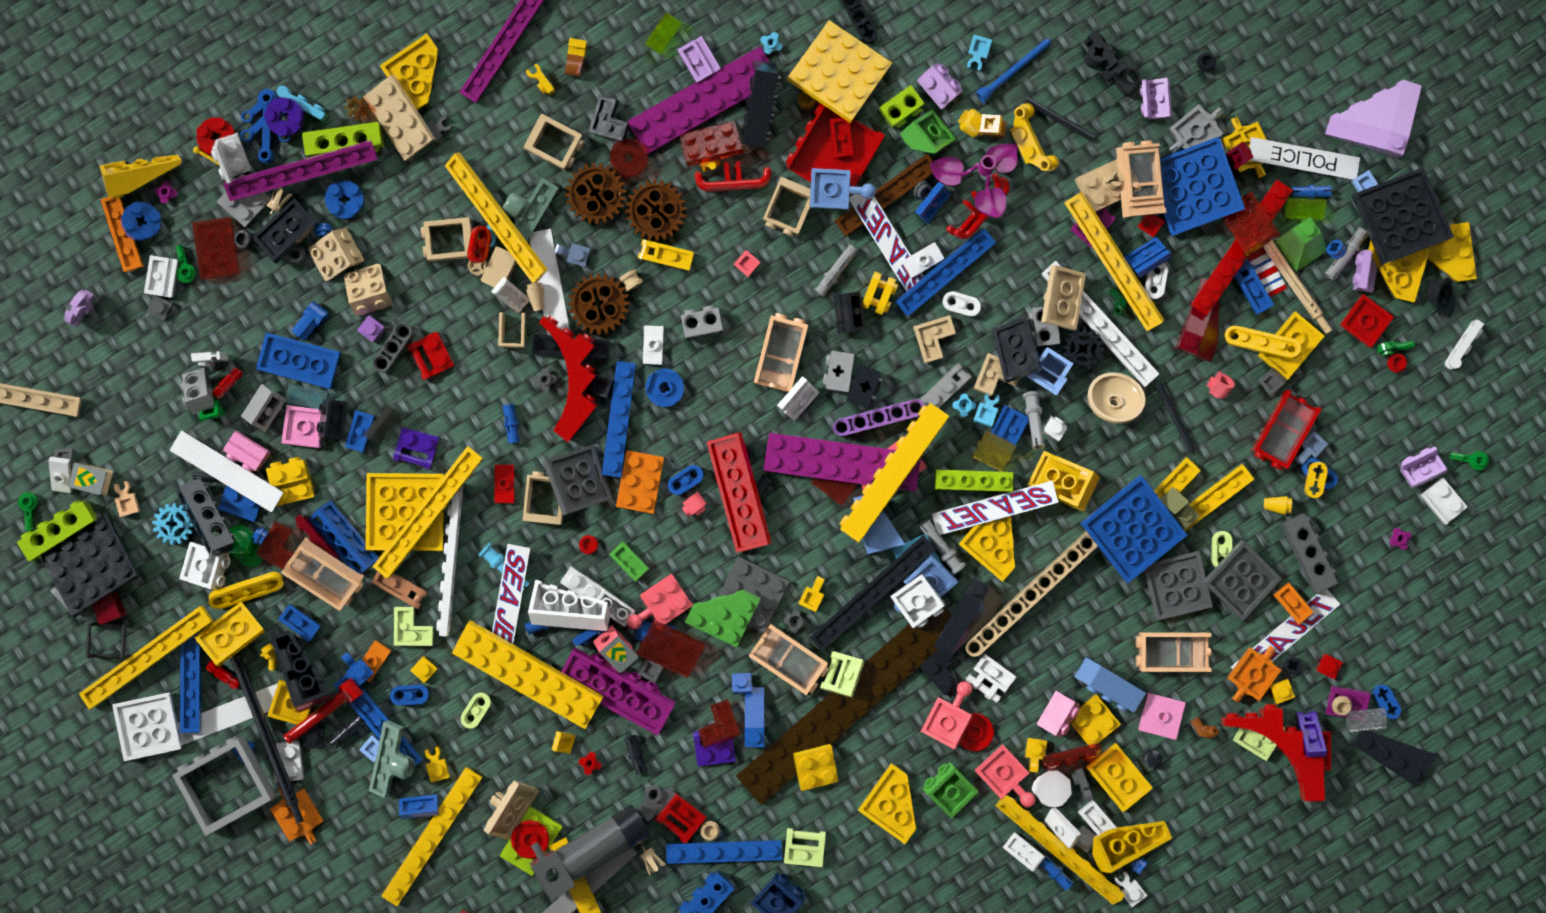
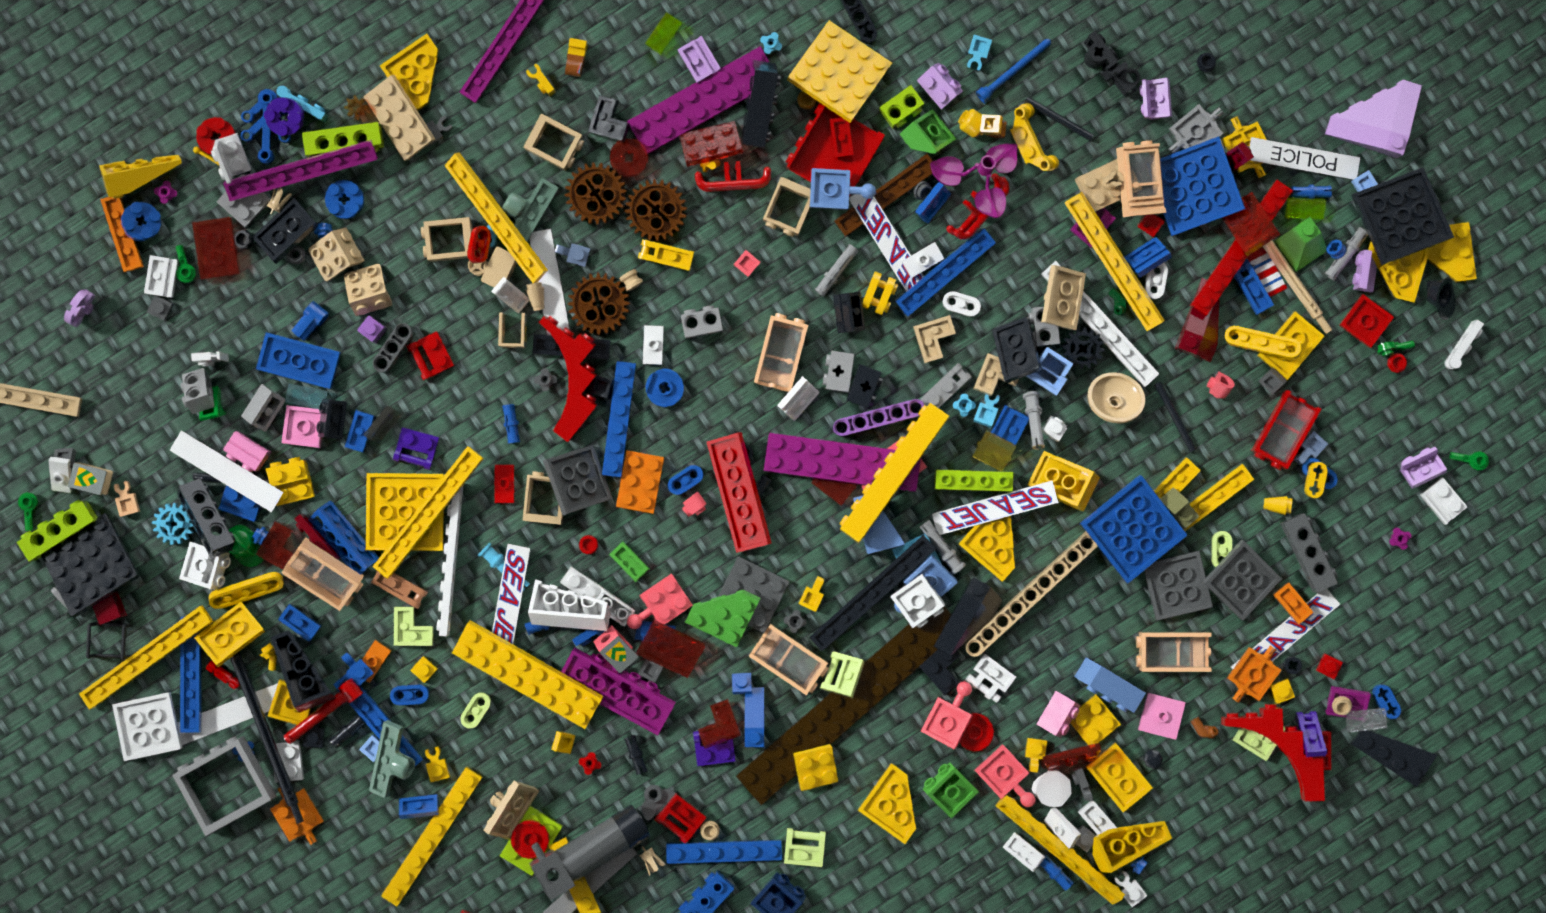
red axle [212,368,242,399] -> none

